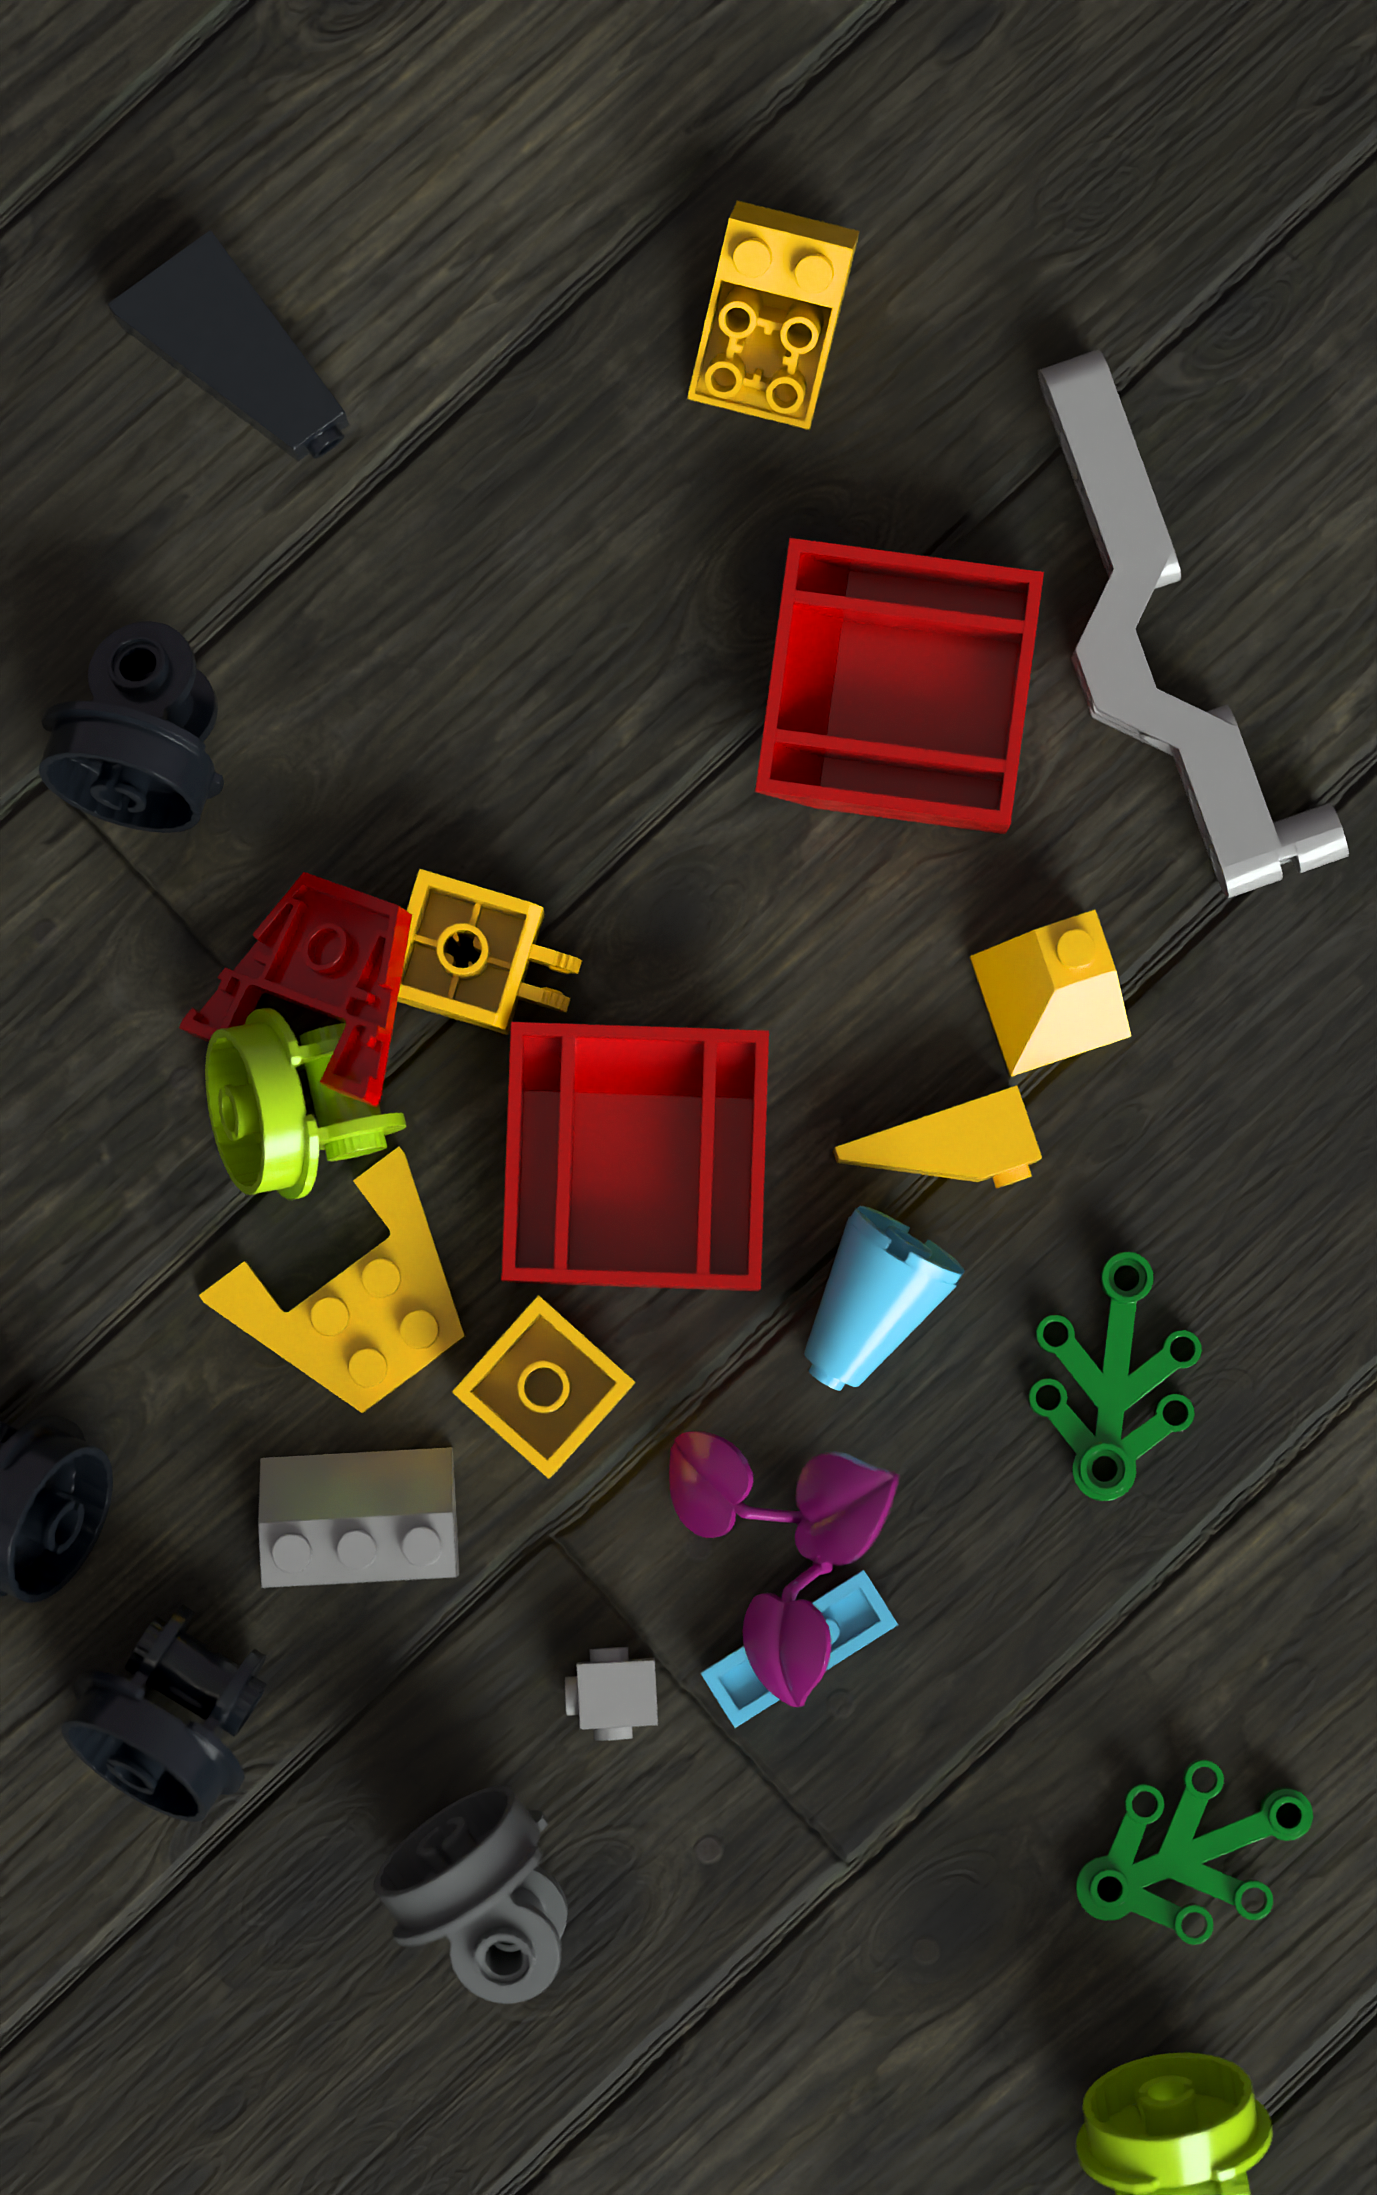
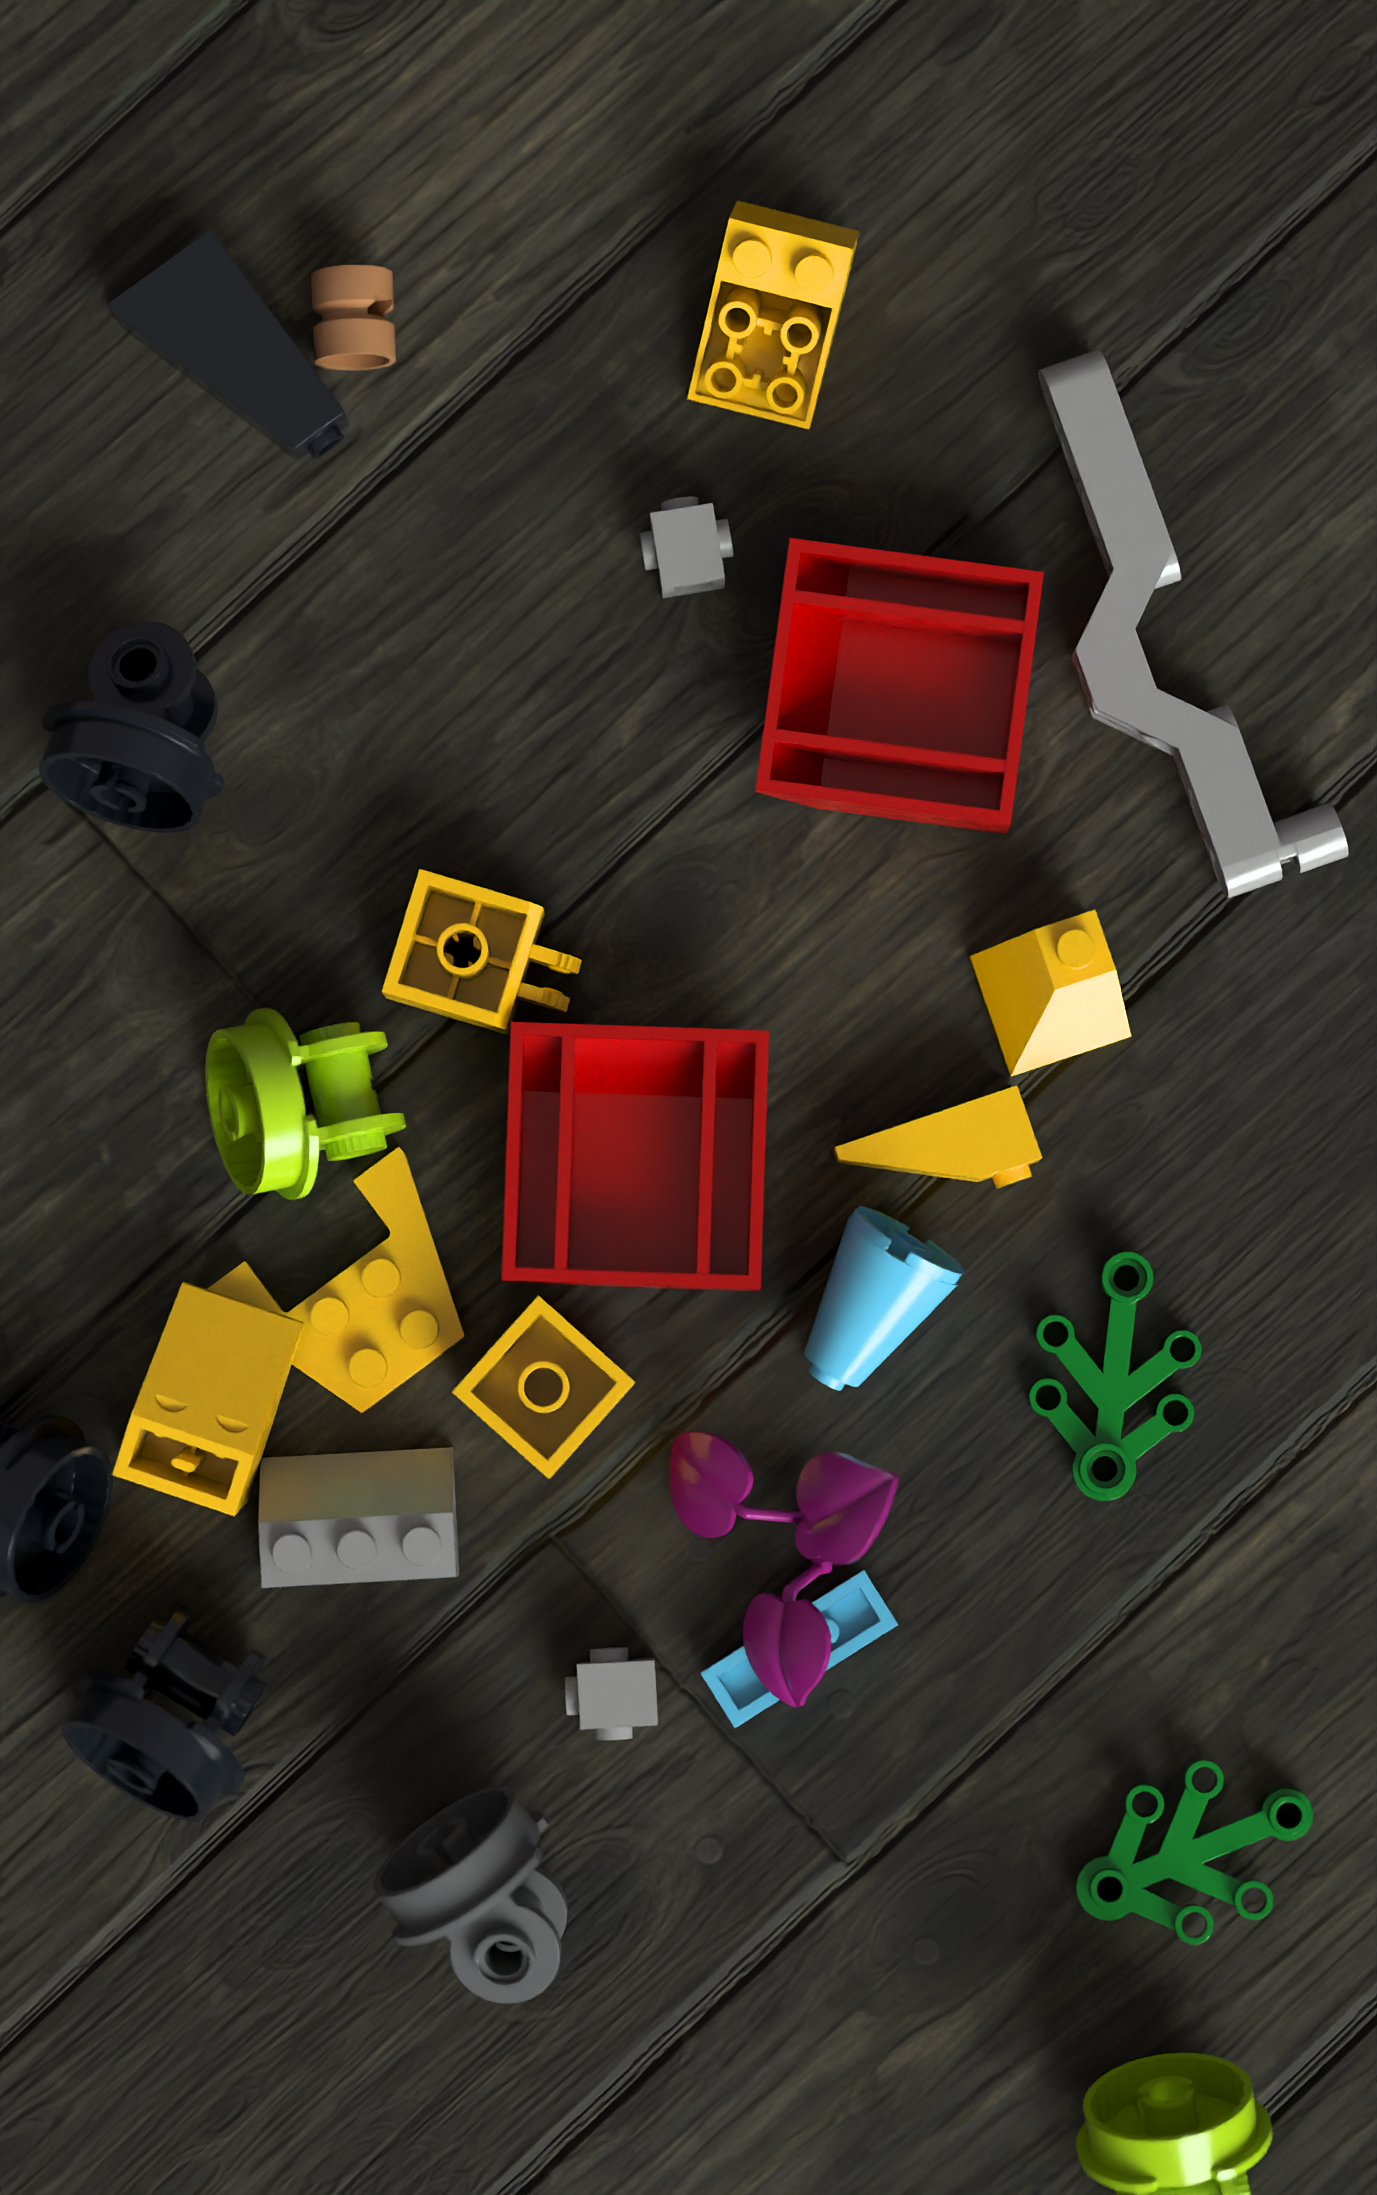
red wing [179,872,412,1107] -> none
none -> yellow slope [112,1282,305,1516]
none -> medium nougat wheel [311,265,396,370]
none -> light grey brick [640,497,733,598]

